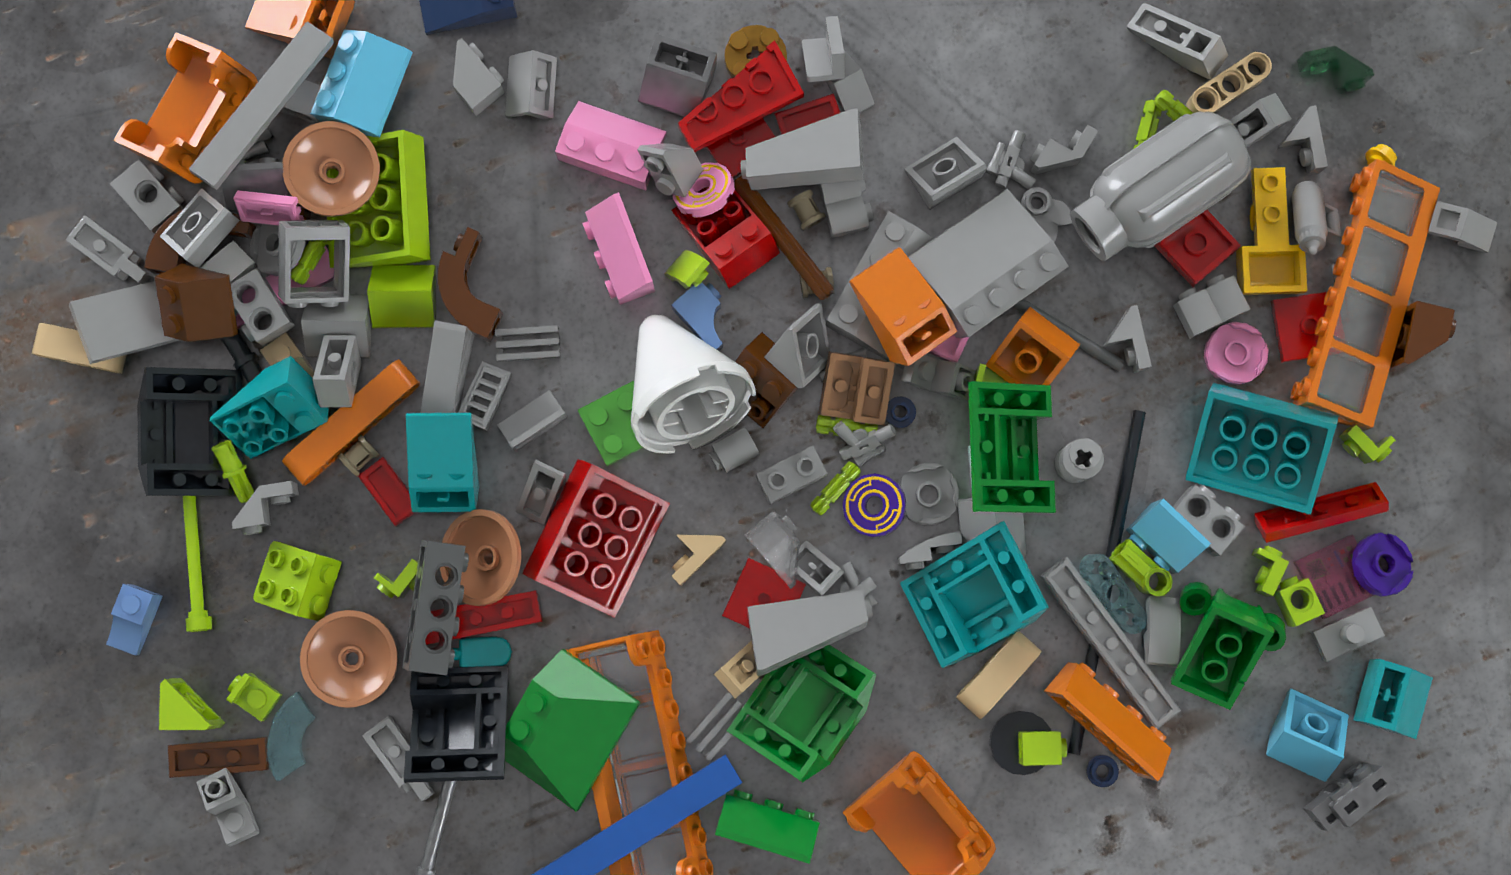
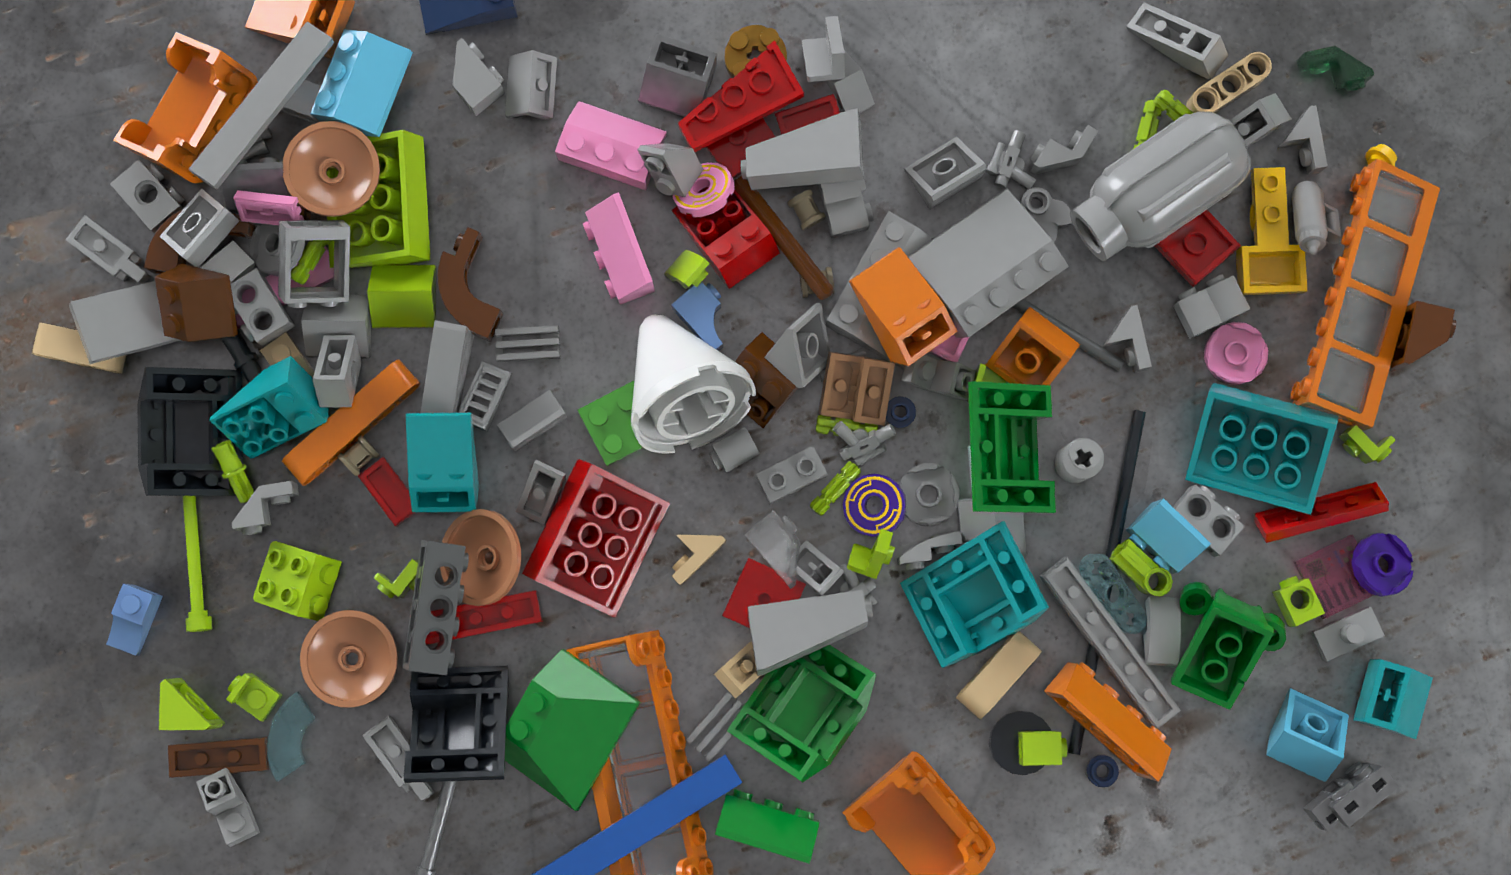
teal piece [451,636,512,667] -> none
lime bracket [1252,545,1289,597] -> none
red plate [1270,292,1344,363] -> none
light grey slope [1428,201,1497,253] -> none
none -> lime bracket [847,528,895,579]

